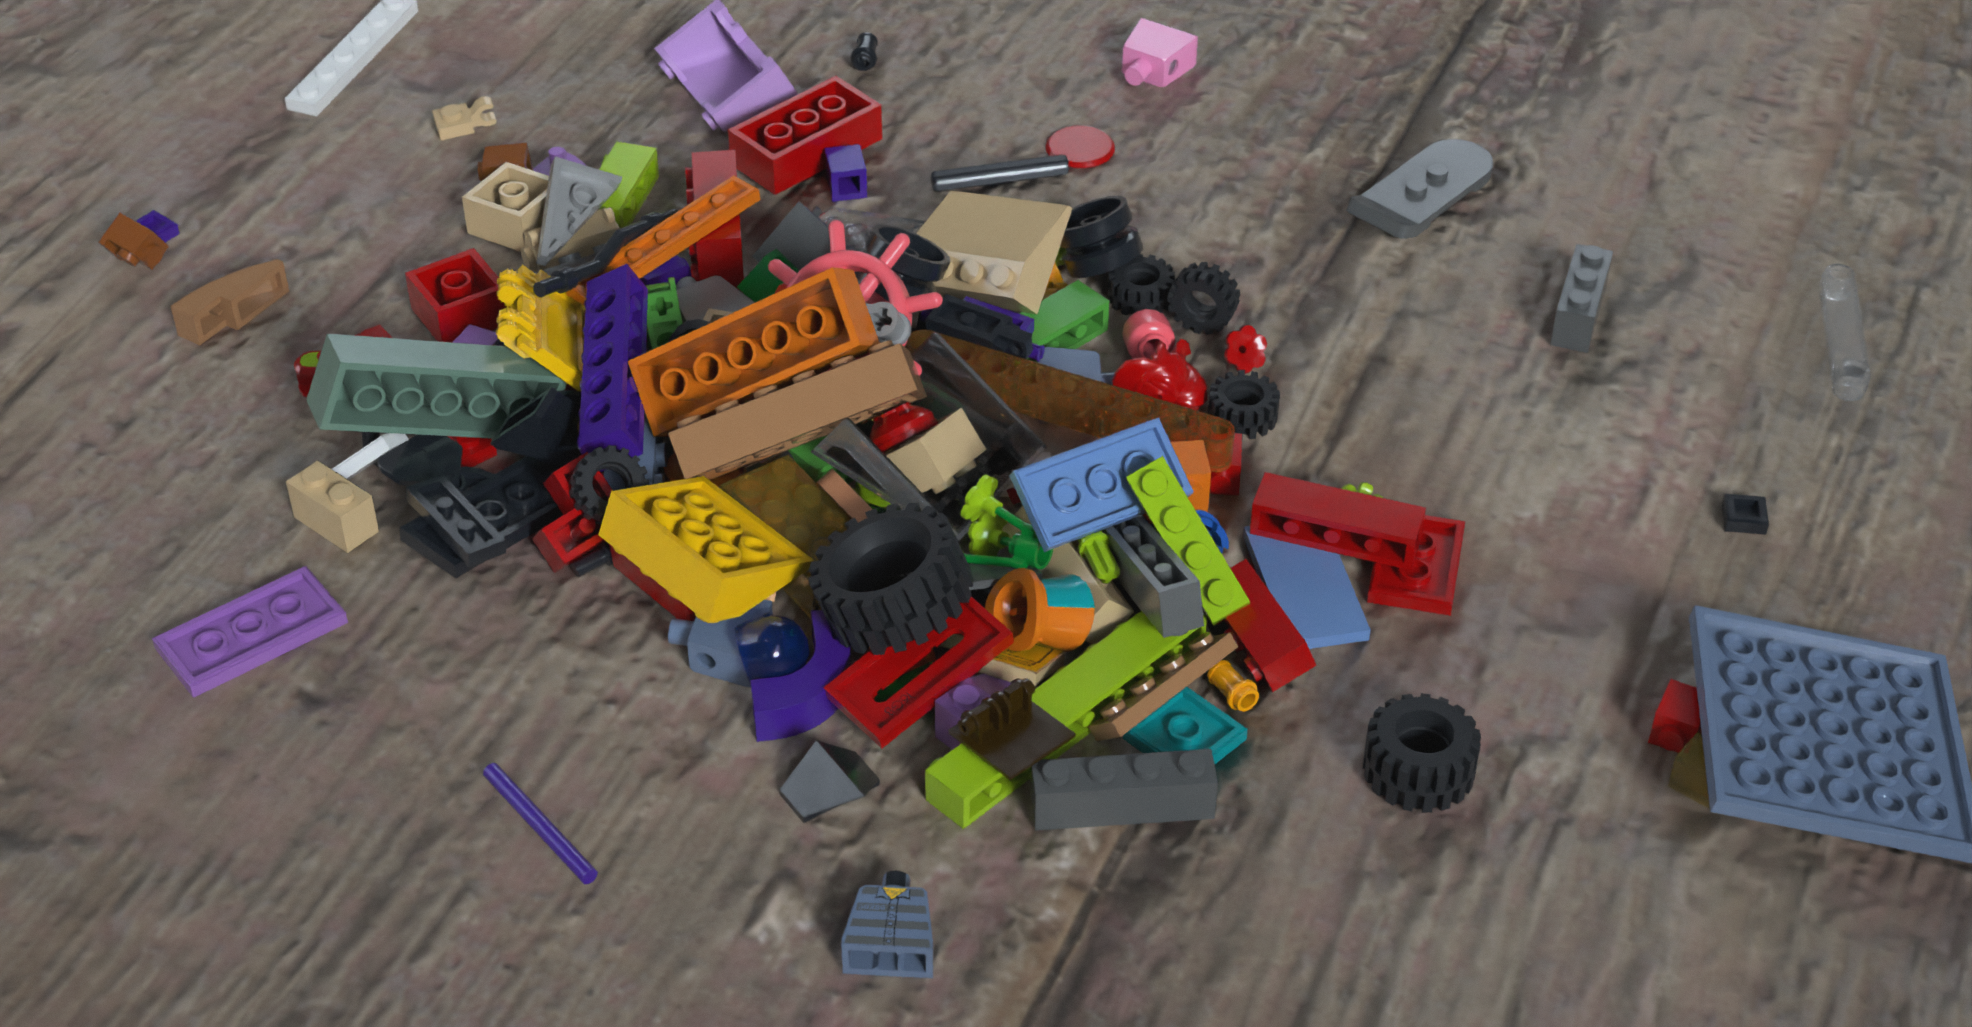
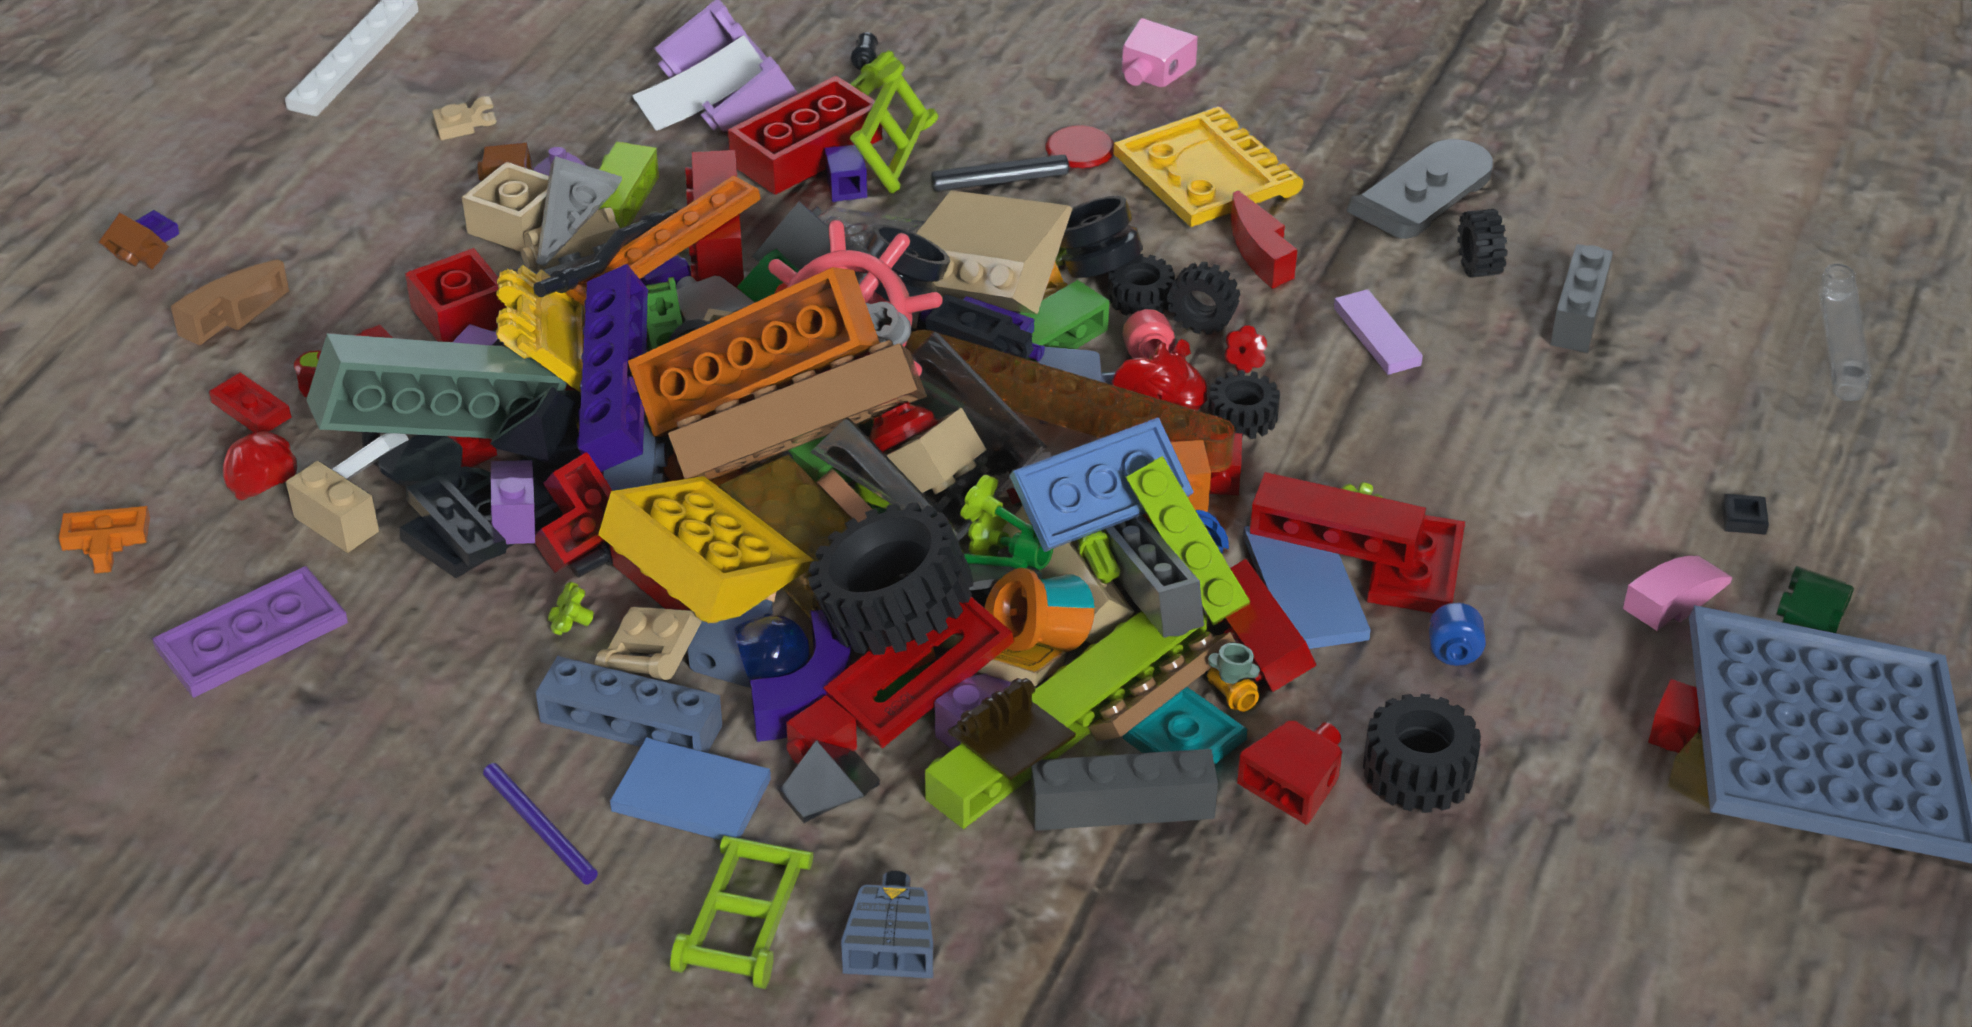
black tyre [569,445,649,525] -> none
none -> orange hinge [59,506,150,574]
none -> red plate [209,372,292,433]
none -> red hair [223,431,297,501]
none -> medium lavender slope [491,460,535,544]
none -> sand blue brick [536,656,723,753]
none -> lime plant [548,582,594,635]
none -> tan plate [595,607,702,680]
none -> medium blue tile [610,737,771,840]
none -> white sticker [632,35,763,131]
none -> lime piece [670,835,813,989]
none -> red brick [786,695,857,764]
none -> lime axle [850,50,898,95]
none -> lime piece [850,60,939,193]
none -> yellow hinge [1113,107,1303,227]
none -> sand green plate [1208,643,1260,684]
none -> red slope [1231,190,1298,289]
none -> red torso [1237,721,1342,826]
none -> lavender tile [1334,289,1423,375]
none -> blue head [1428,602,1486,666]
none -> black tyre [1457,209,1507,278]
none -> bright pink slope [1623,556,1732,631]
none -> dark green cylinder [1776,566,1854,633]

